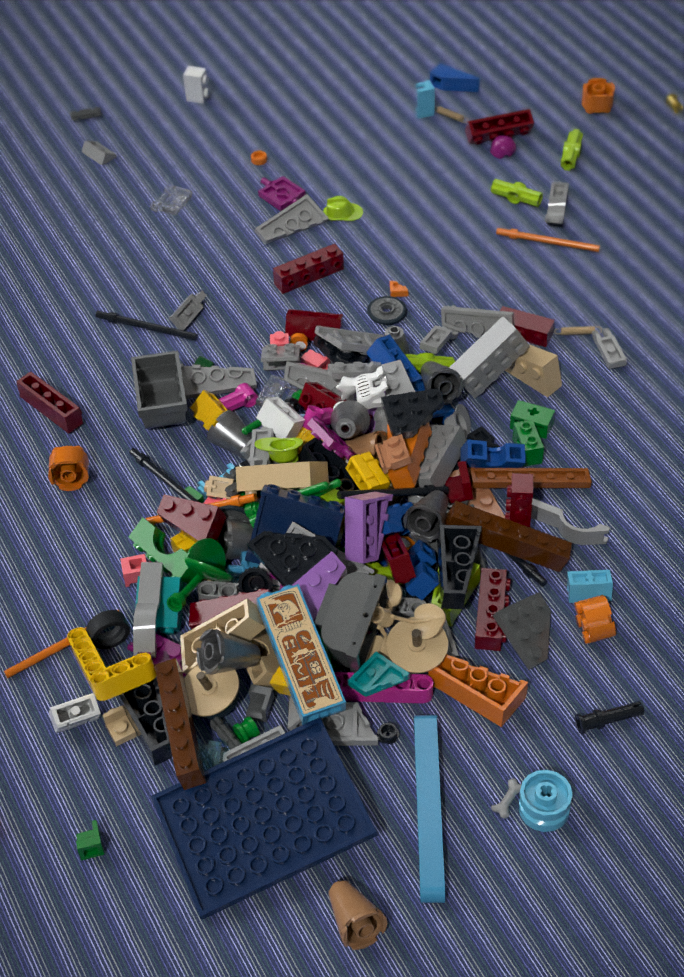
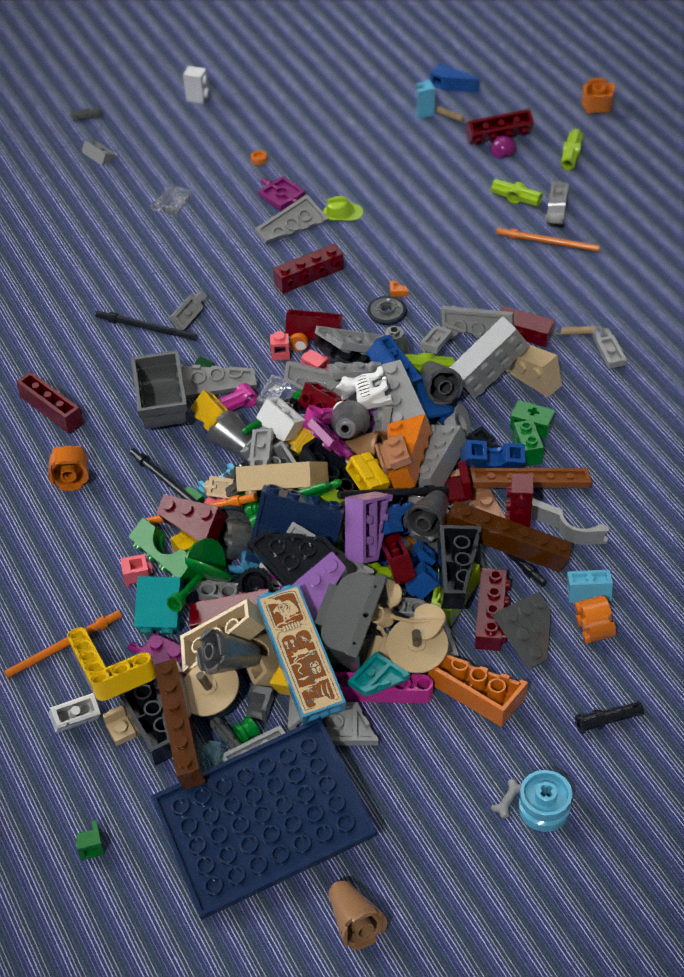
black tyre [86,610,130,649] -> none
light grey piece [133,562,164,658] -> none
lime piece [254,437,303,464] -> none
light grey bracket [261,343,301,370] -> none
black plate [377,723,399,744] -> none
black plate [381,388,444,439] -> none
dark azure beam [414,715,445,903] -> none
clear yellow pin [666,93,683,113] -> none

